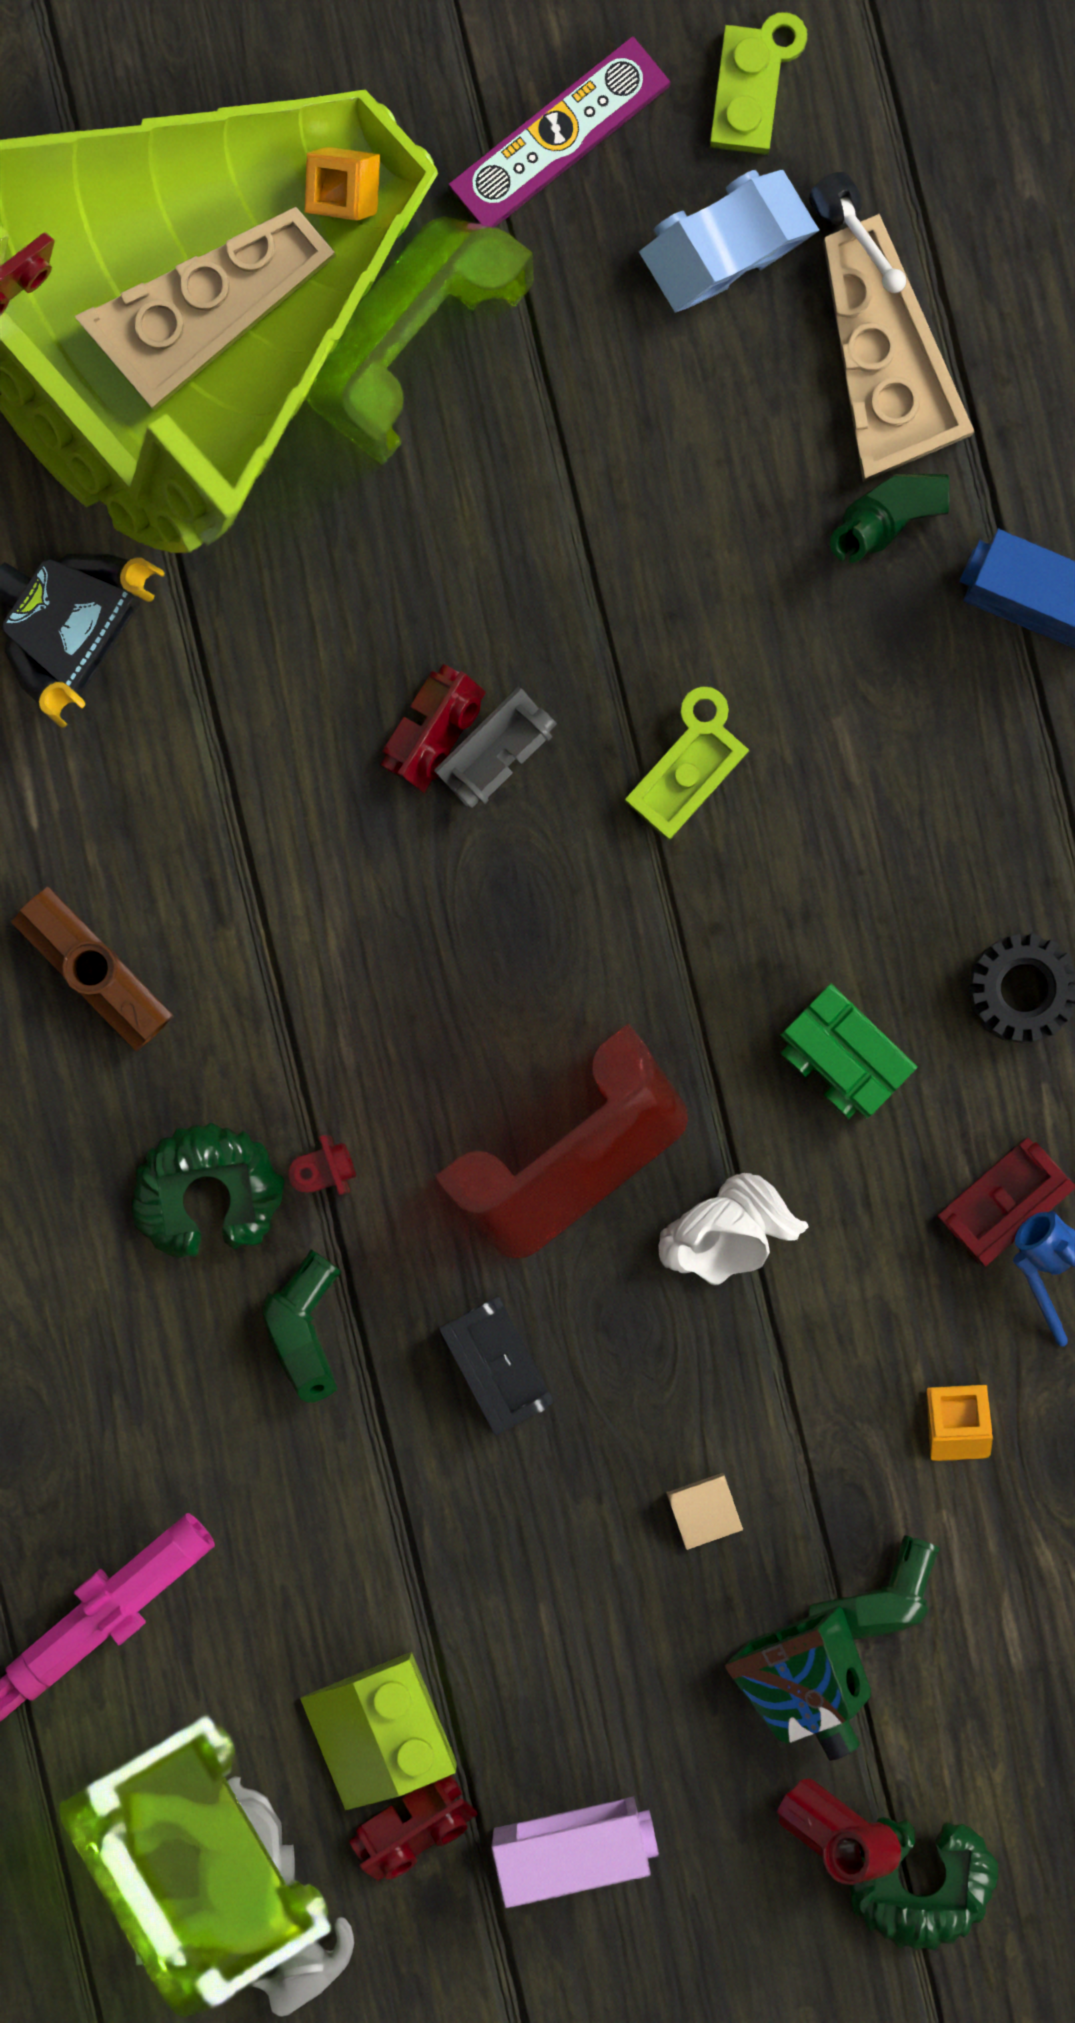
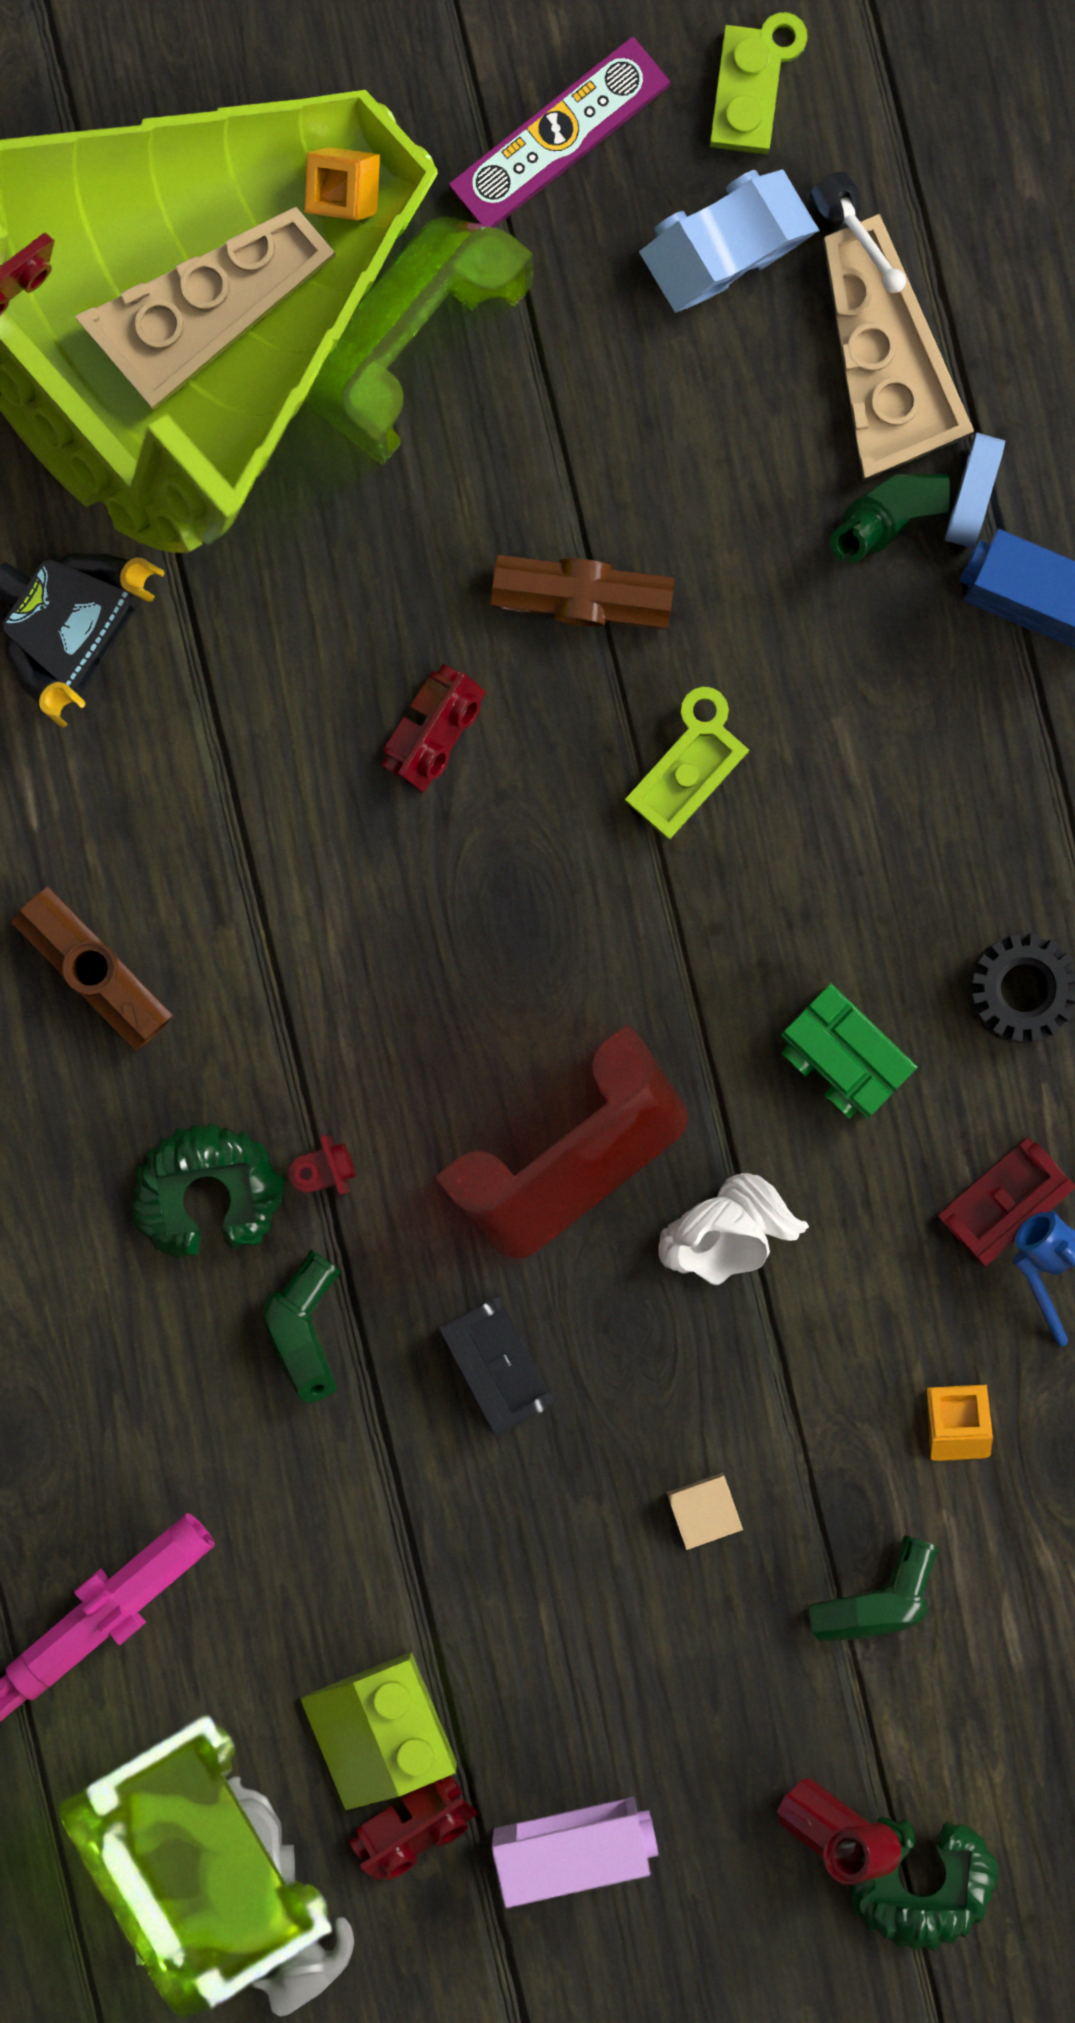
dark grey hinge [434,686,557,809] -> none
torso [725,1605,871,1761] -> none
none -> reddish brown piece [490,555,675,631]
none -> light blue beam [945,432,1005,548]

